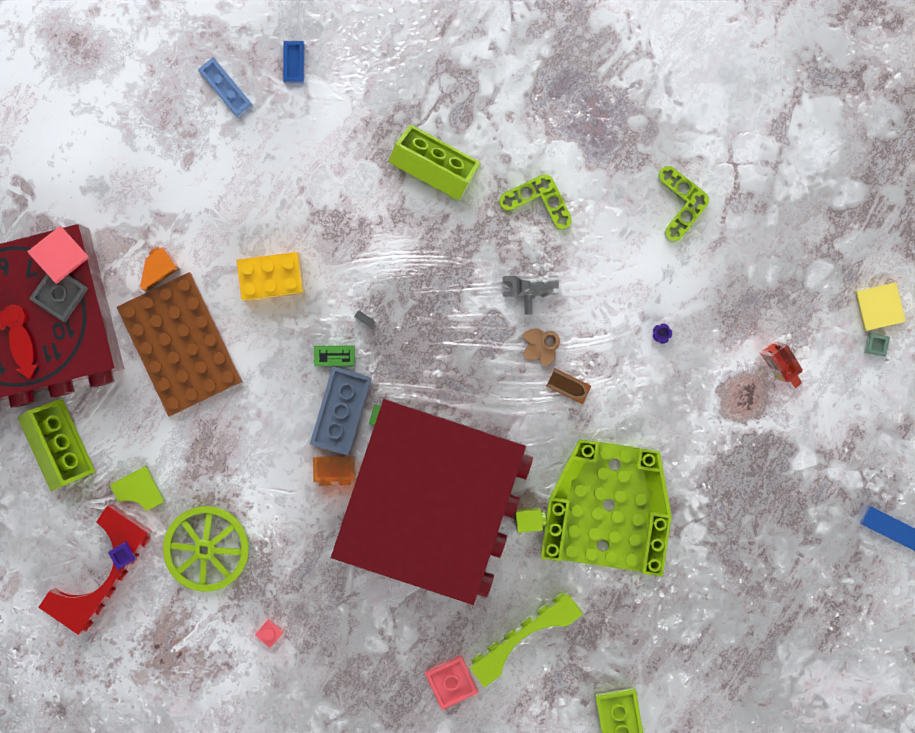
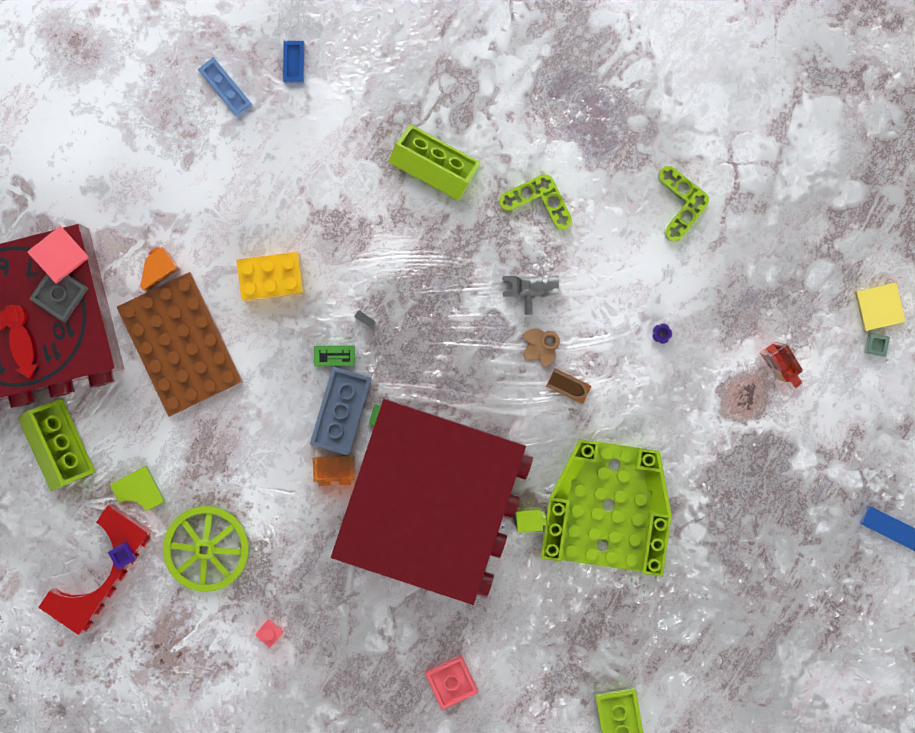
lime arch [470,592,583,688] -> none

